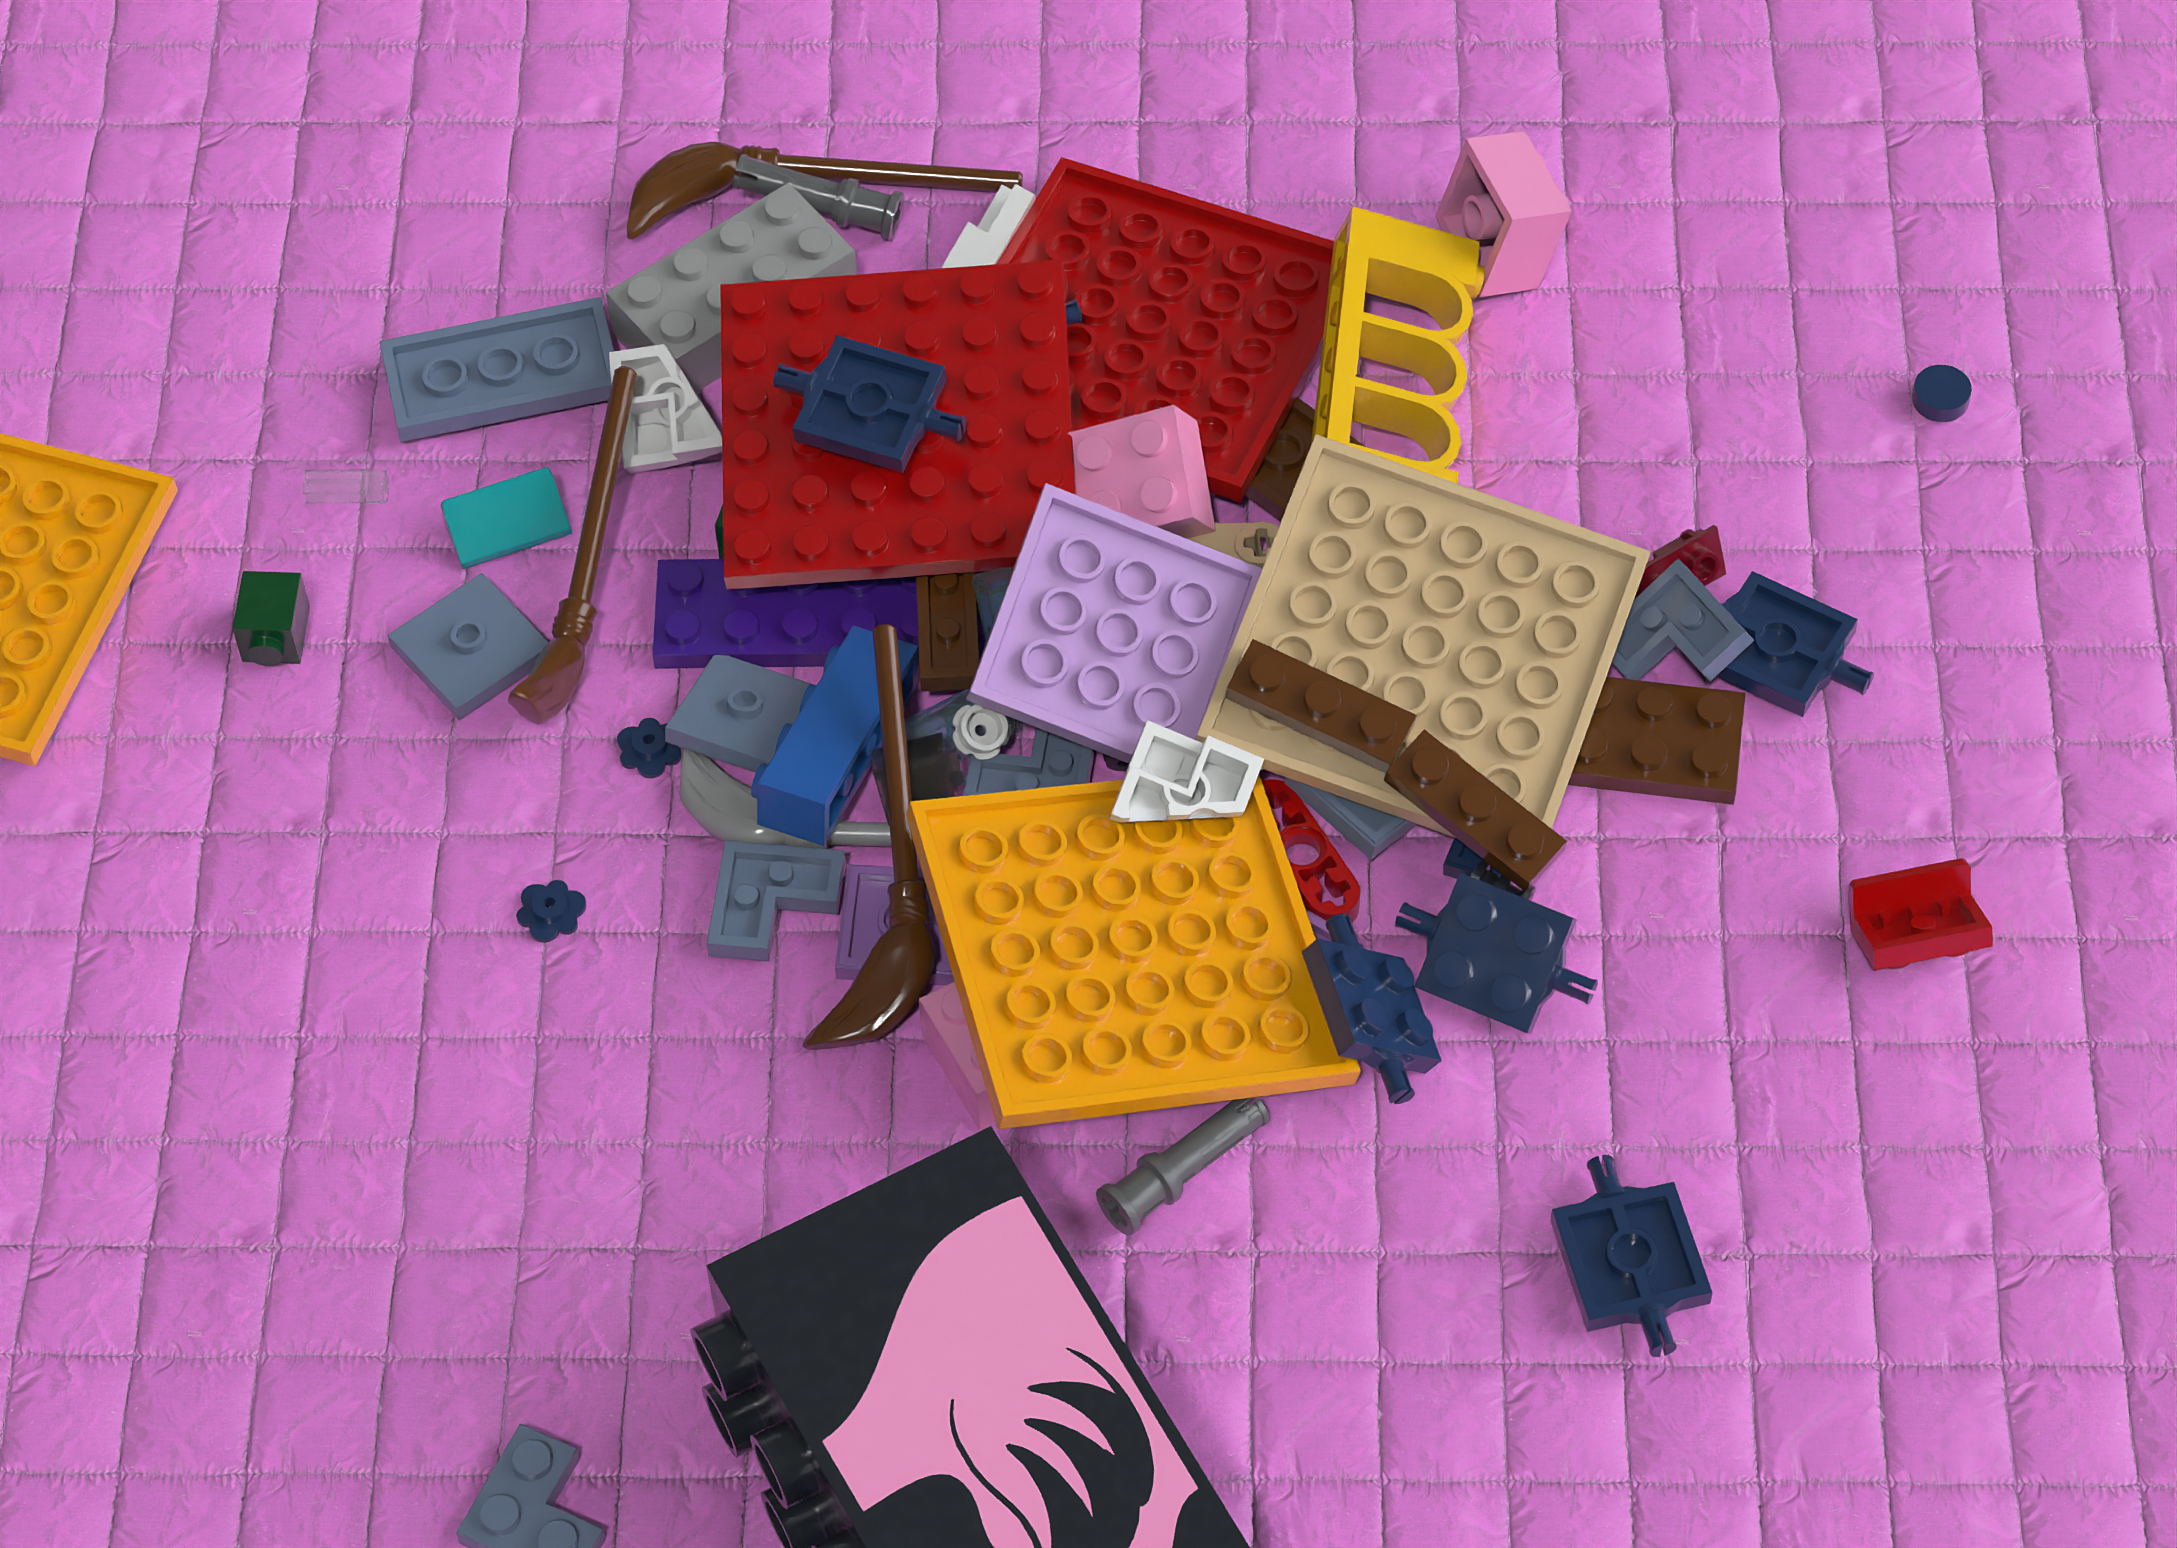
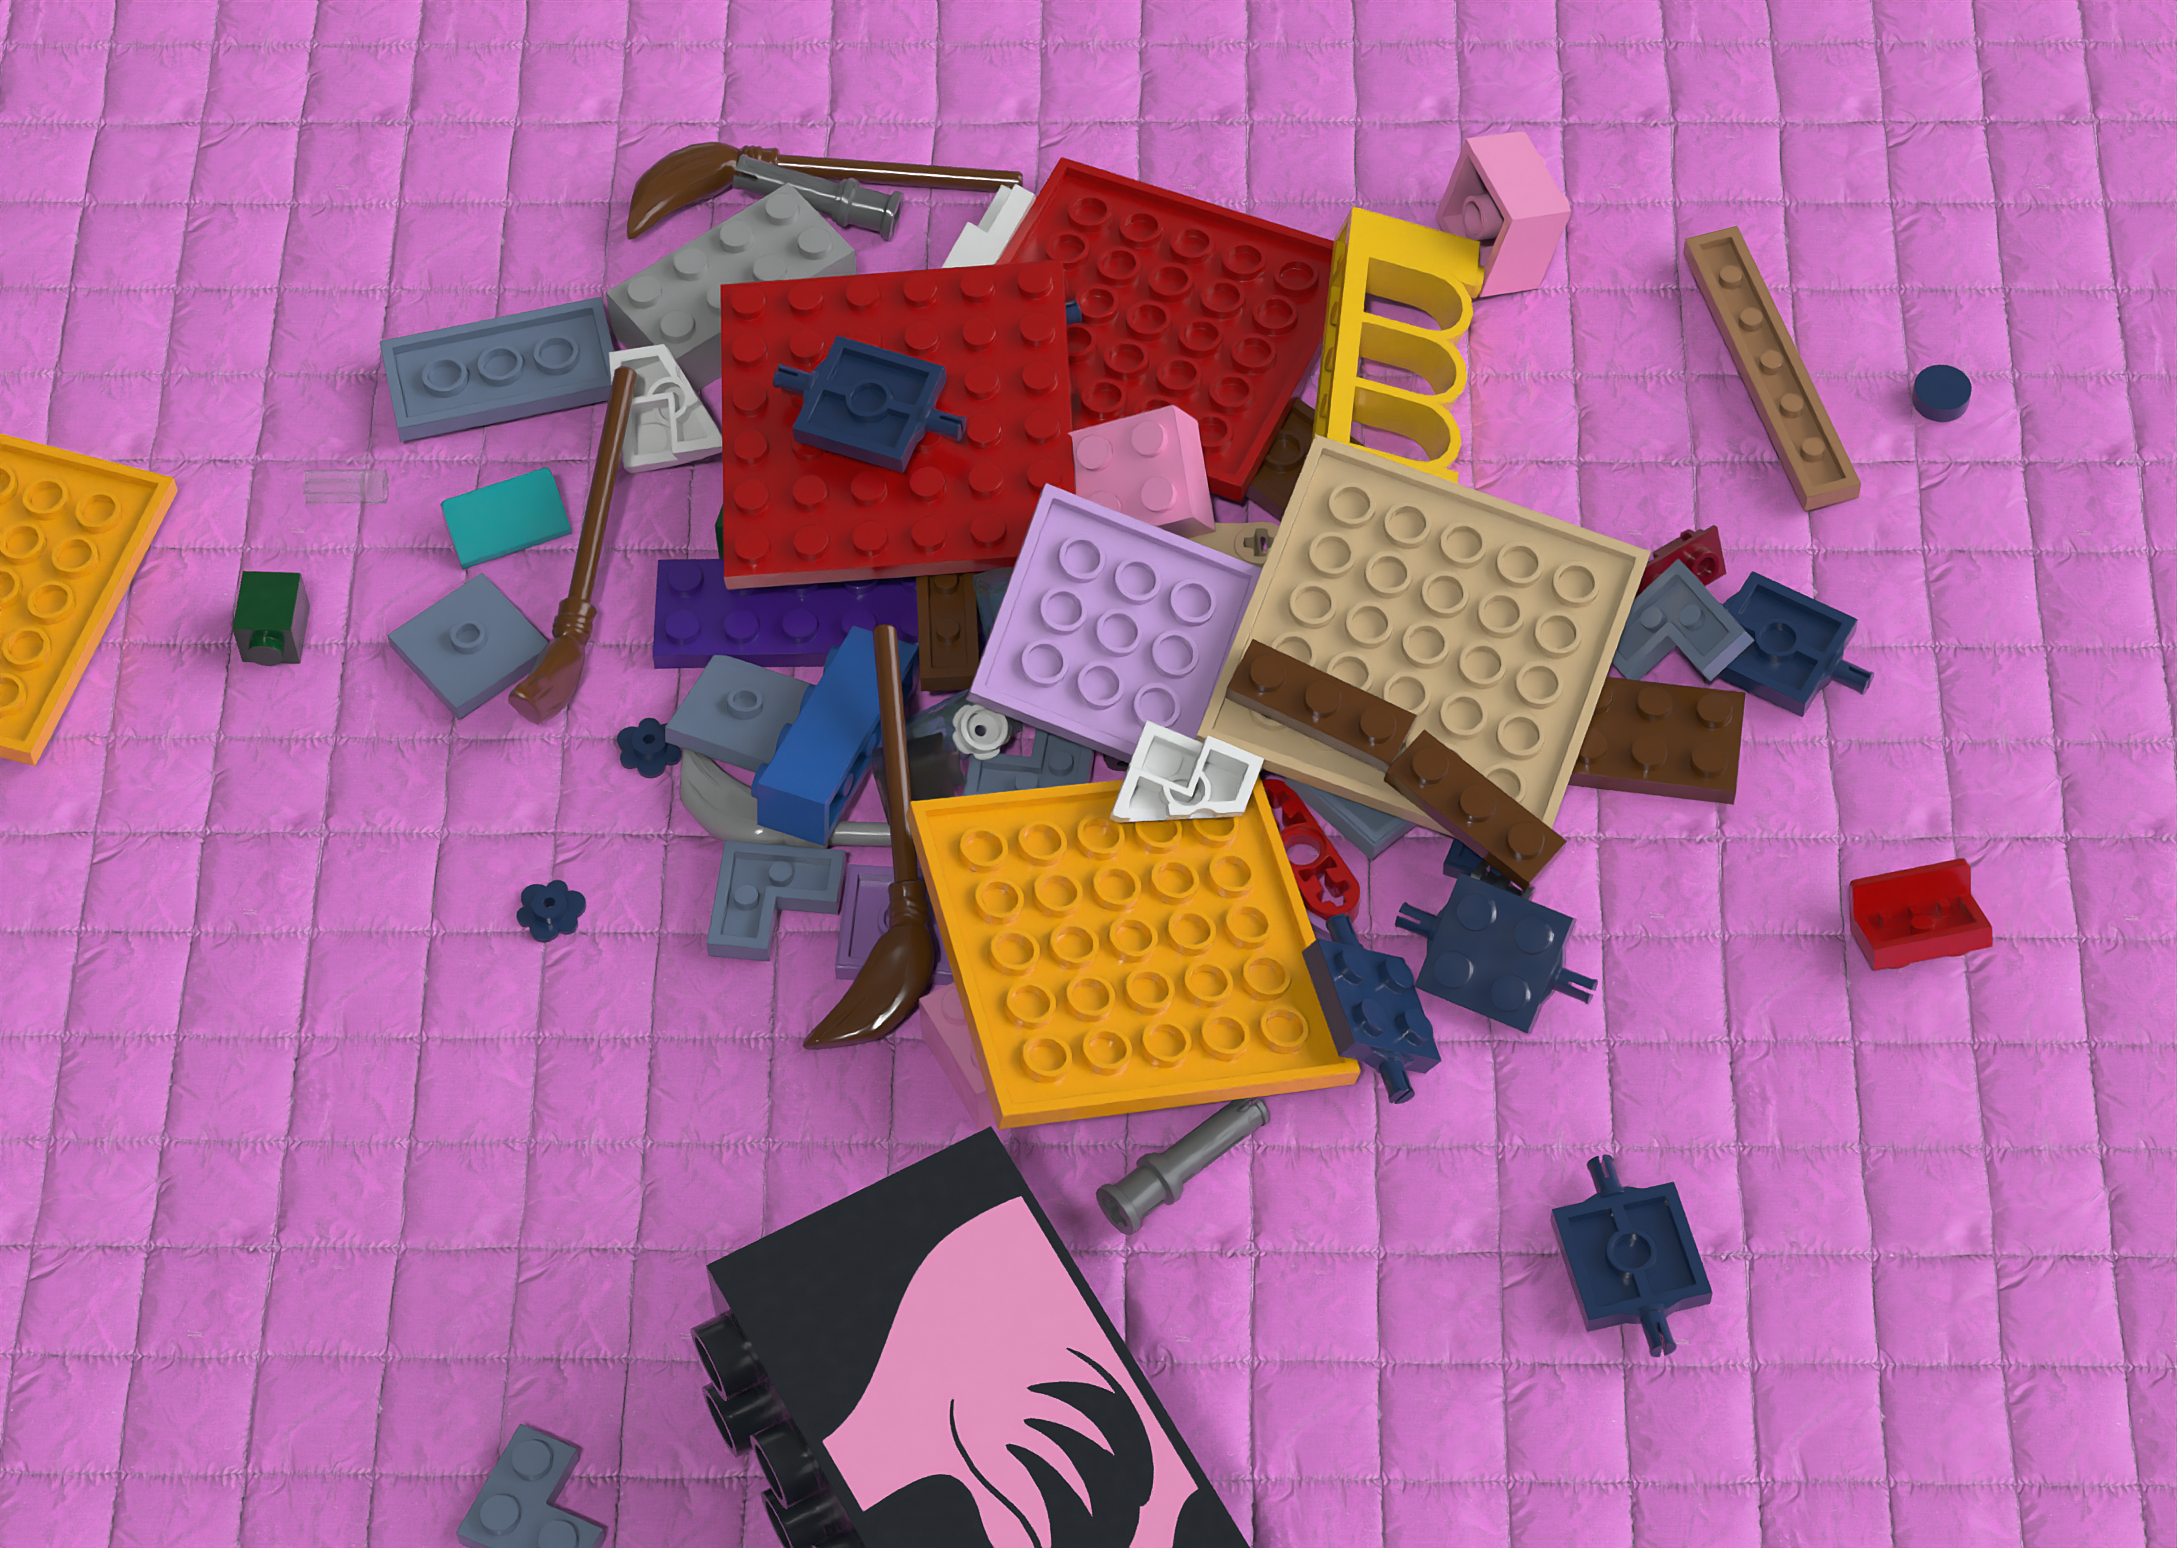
none -> medium nougat plate [1683,226,1861,511]

